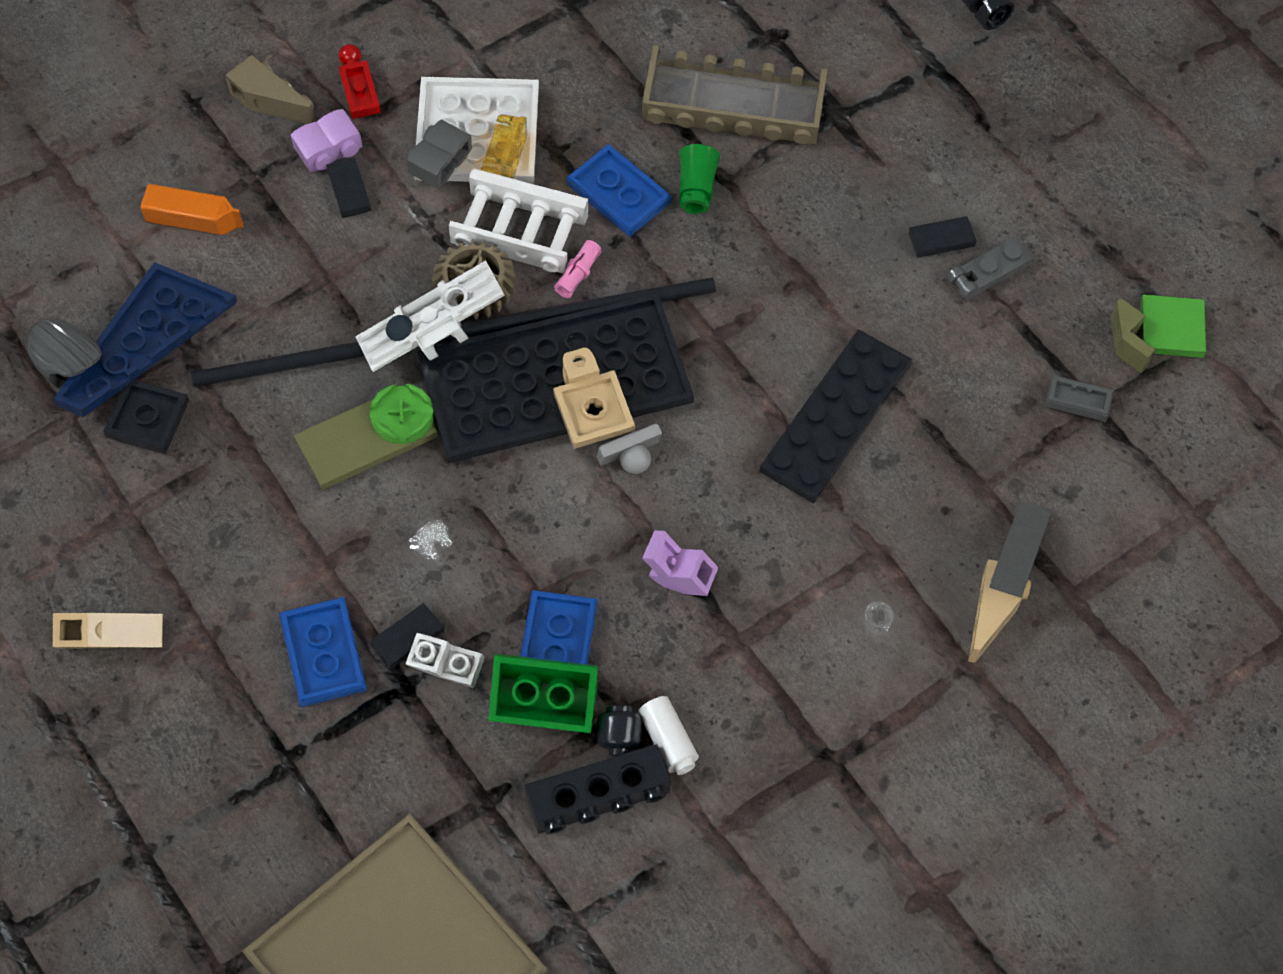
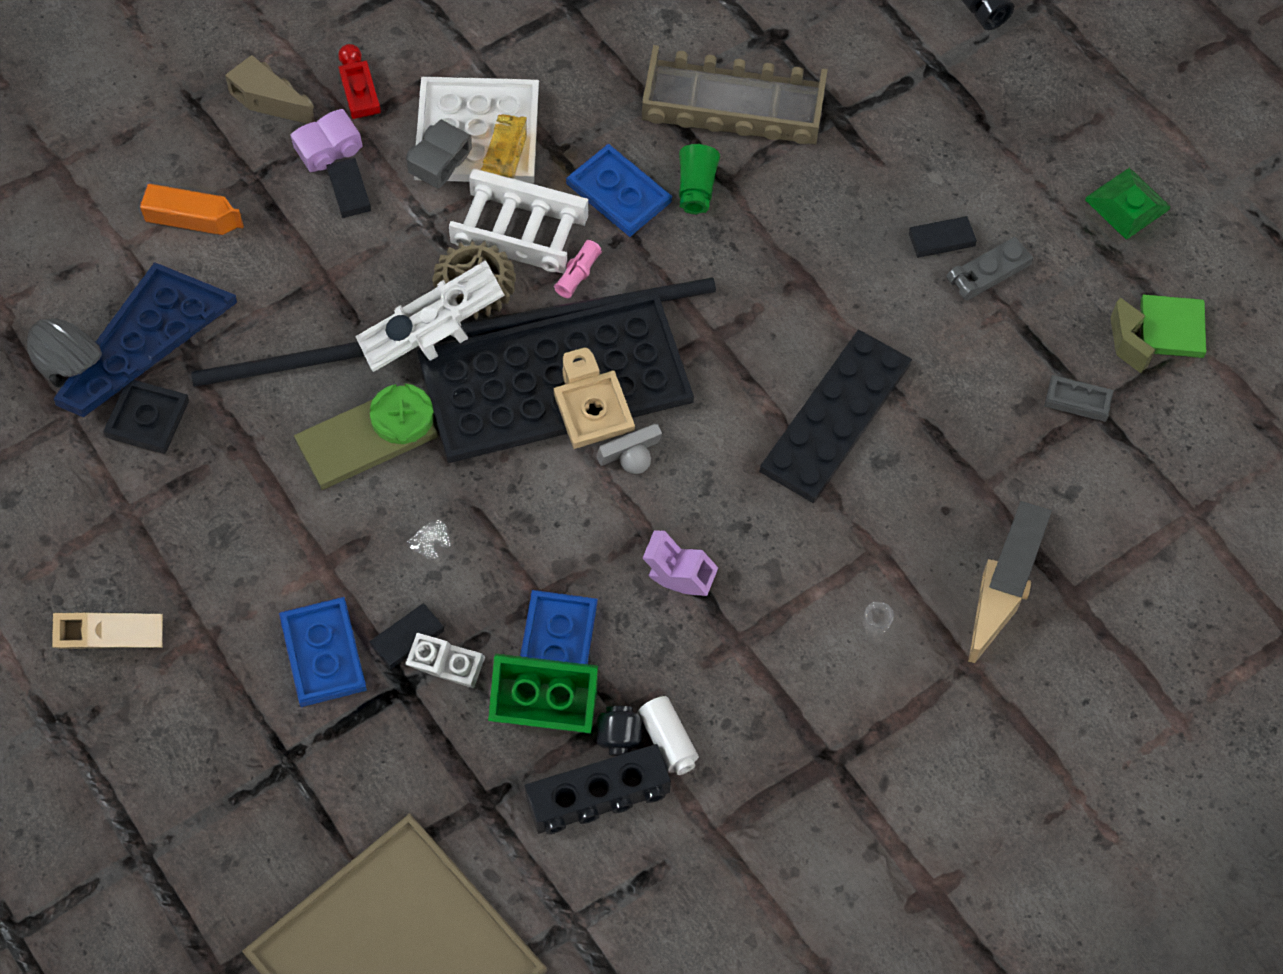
none -> green slope [1085,167,1171,240]

